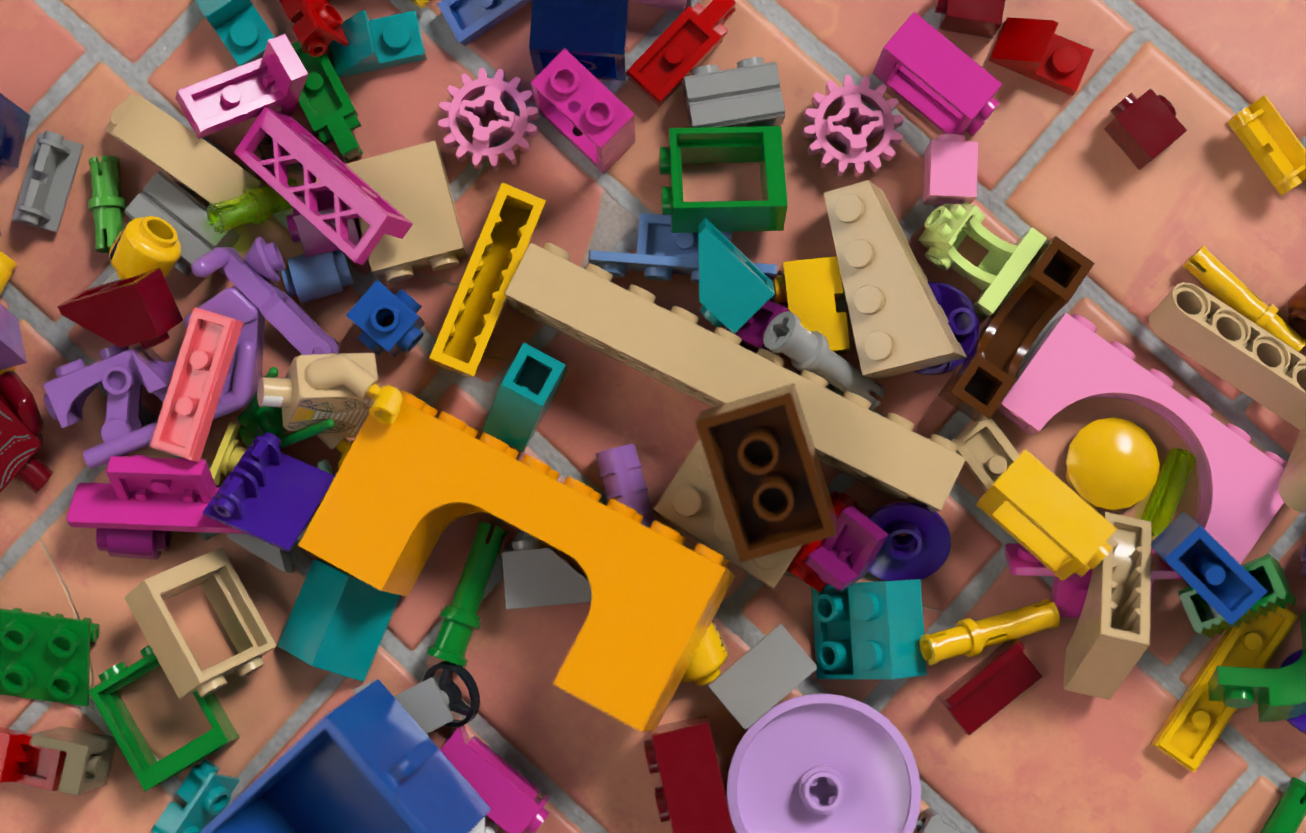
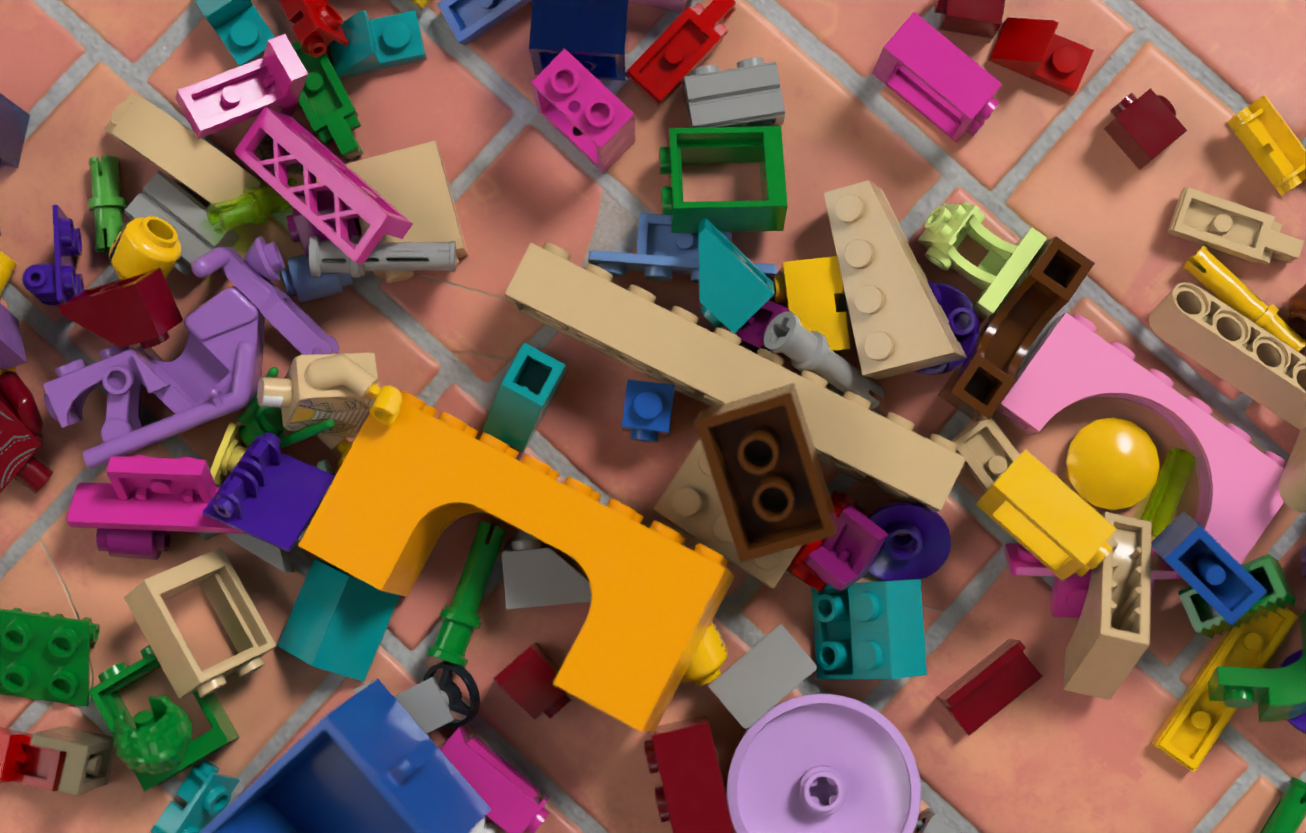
light grey hinge [12,131,84,233] -> none
coral tile [149,307,244,462] -> none
blue brick [346,280,425,358] -> none
yellow brick [427,182,546,378] -> none
bright pink gear [438,68,539,171] -> none
medium lavender axle [595,443,655,528] -> none
bright pink gear [802,75,904,178] -> none
yellow pin [919,598,1060,665] -> none
bright pink brick [923,134,978,205] -> none
none -> dark purple hinge [22,205,84,305]
none -> green piece [112,695,193,774]
none -> light grey pin [309,235,456,278]
none -> dark red slope [493,642,571,720]
none -> blue brick [622,379,675,443]
none -> tan hinge [1167,187,1304,265]

